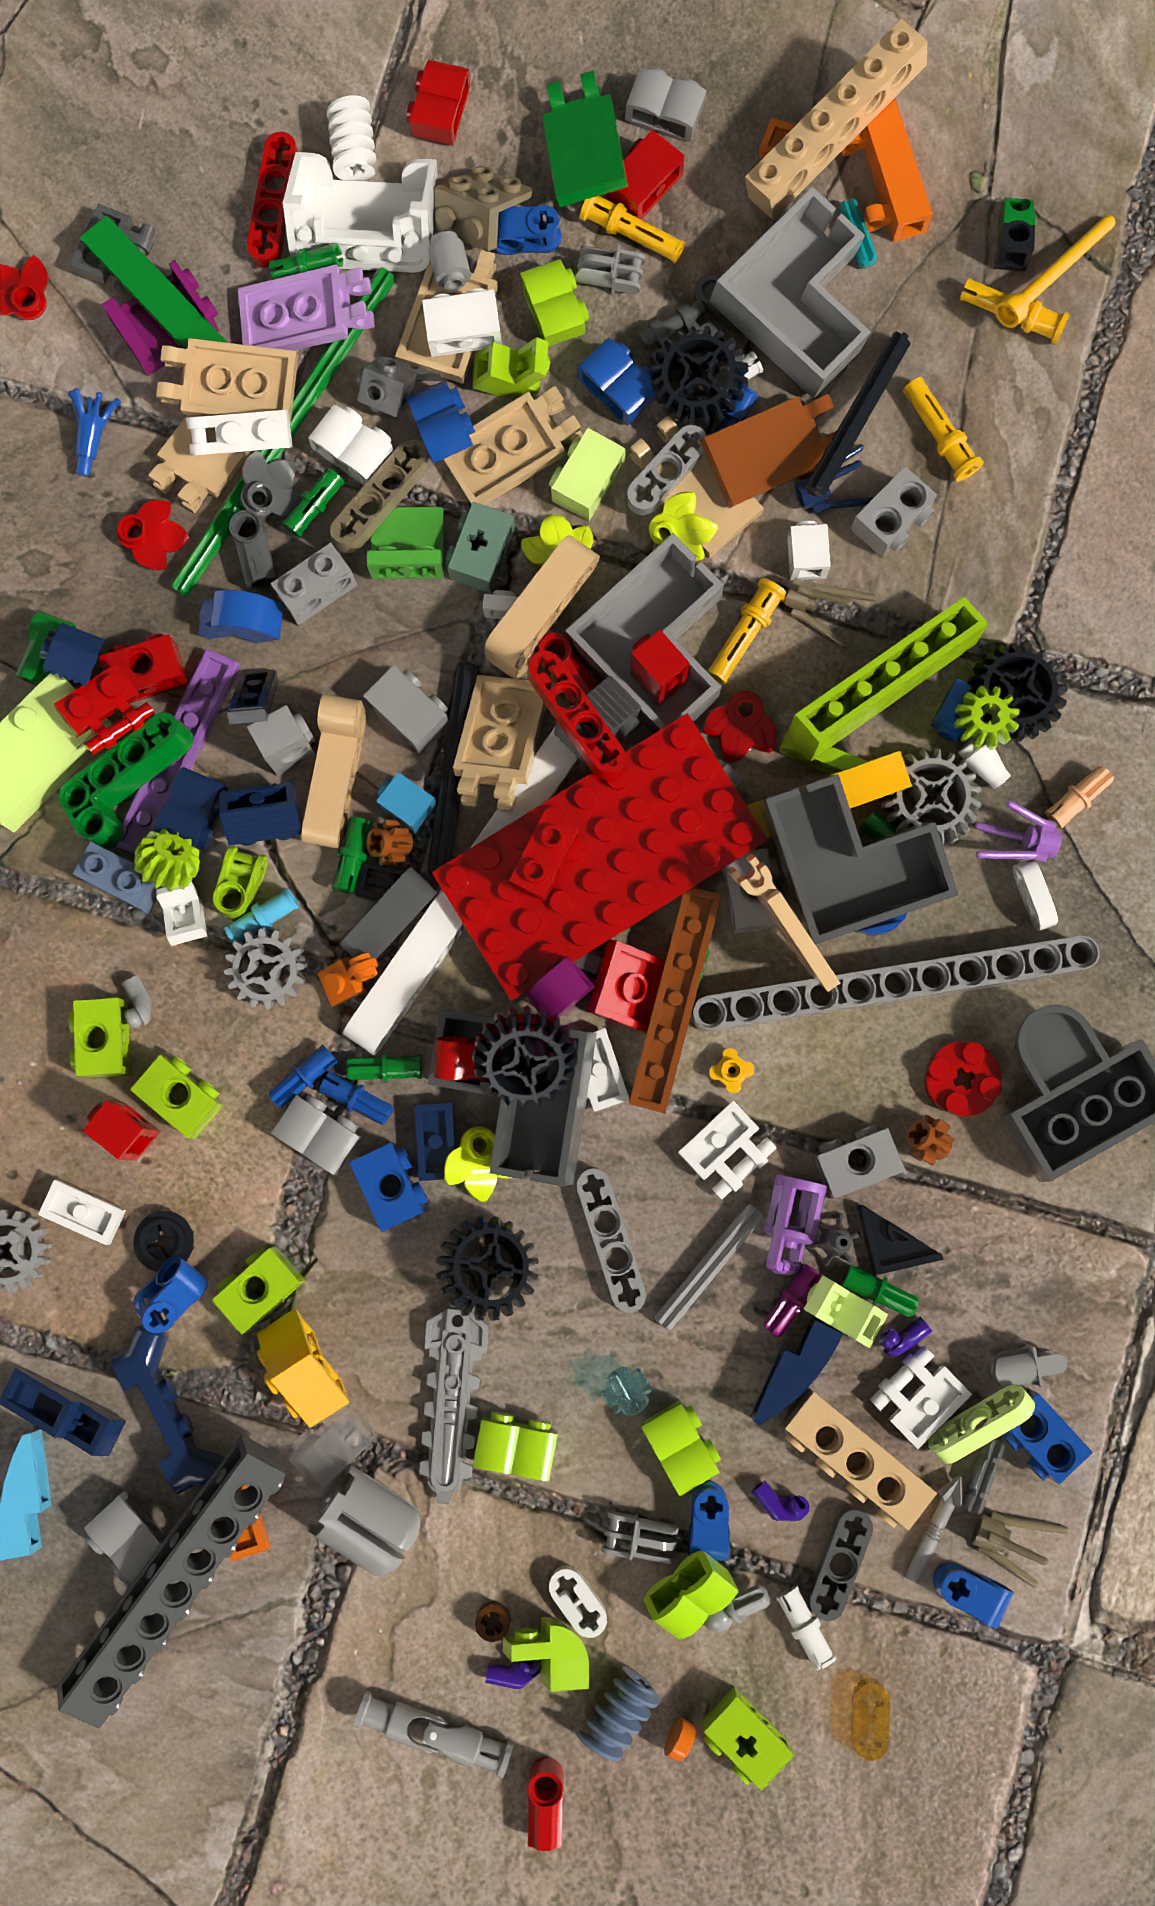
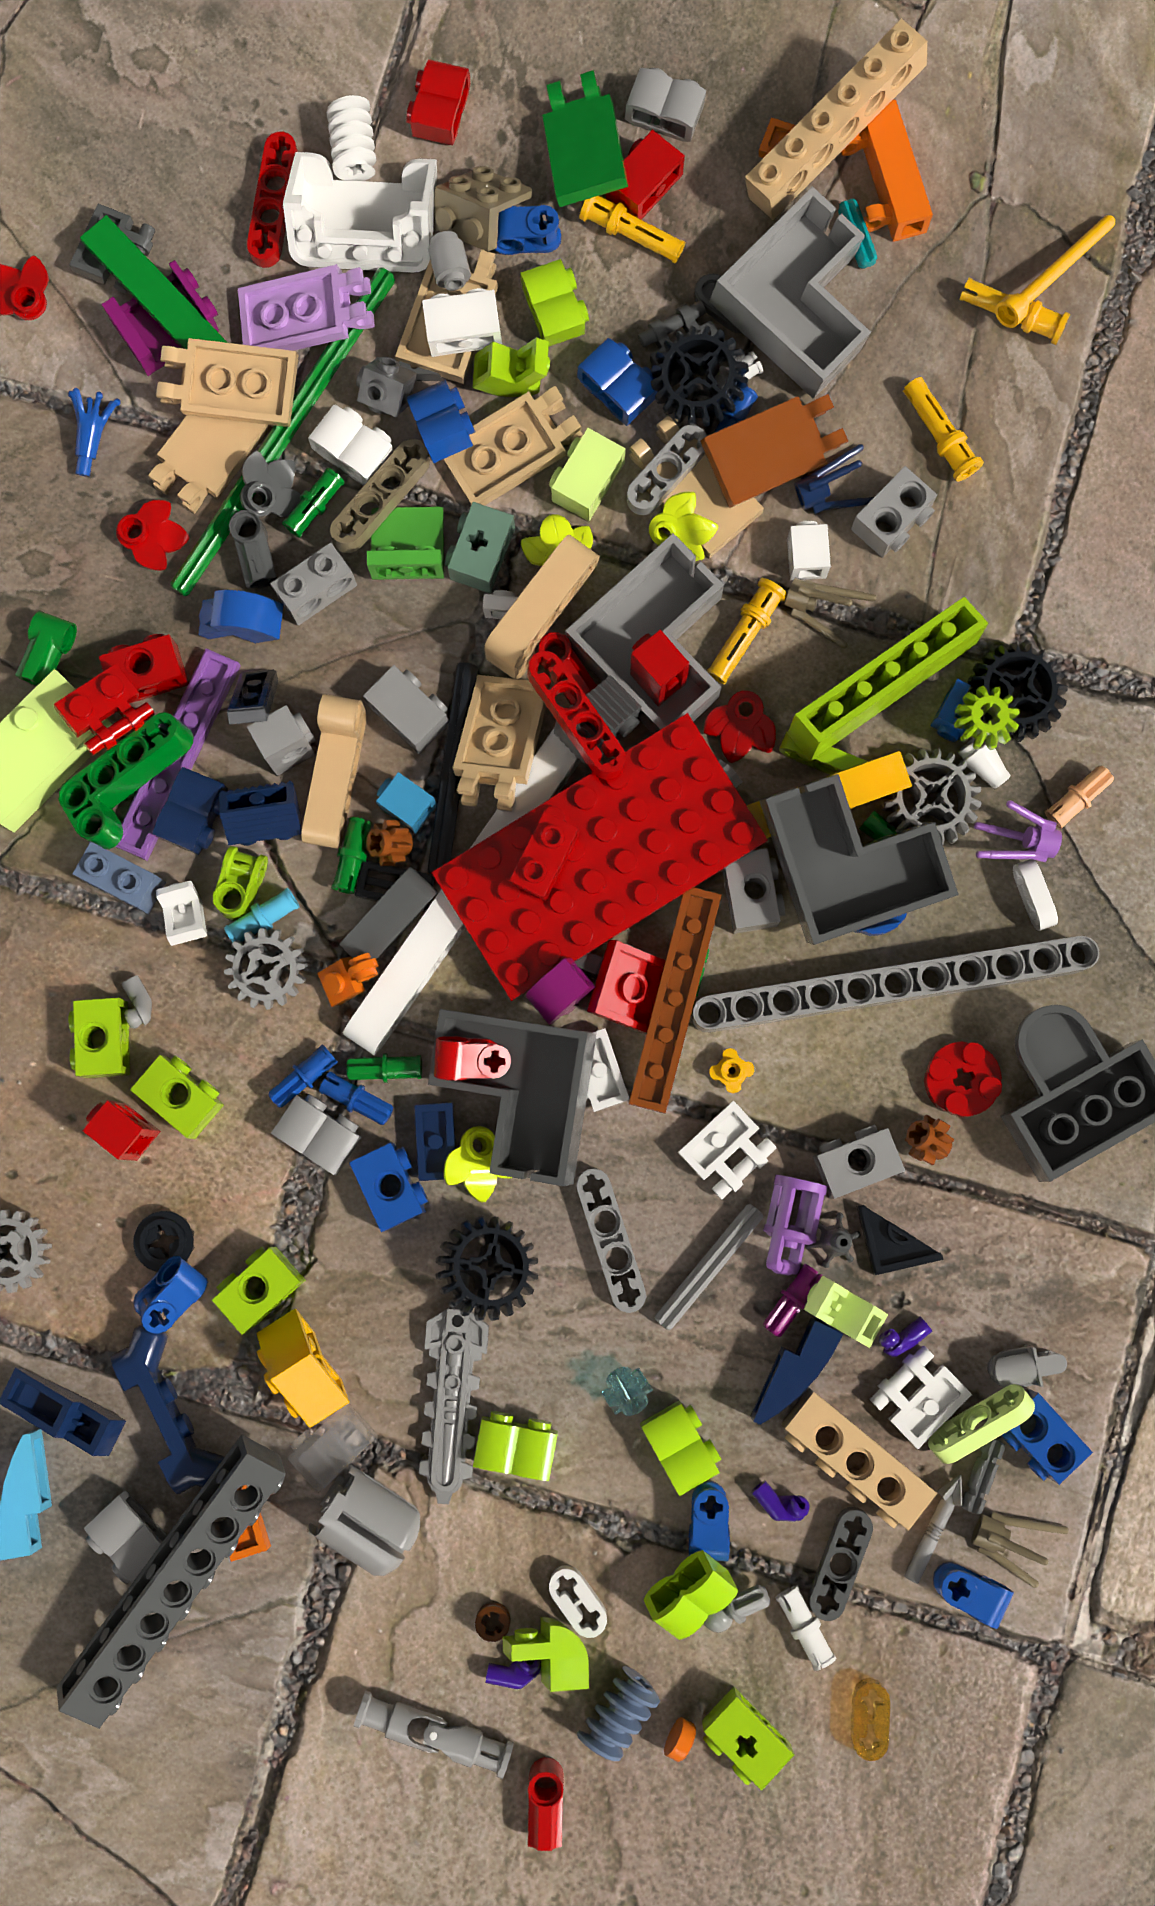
dark blue brick [38,623,105,687] -> none
white plate [38,1180,126,1245] -> none
lime gear [134,828,200,892] -> none
white plate [186,410,292,456] -> none
green pin [269,243,343,280] -> none
black gear [472,1005,578,1109] -> none
light grey arm [575,244,646,295] -> none
light grey arm [601,1511,680,1565] -> none
tan tile [727,854,840,992] -> none
black axle [806,331,910,498] -> none
green axle [842,1264,919,1317] -> none
black leg [994,197,1035,271] -> none

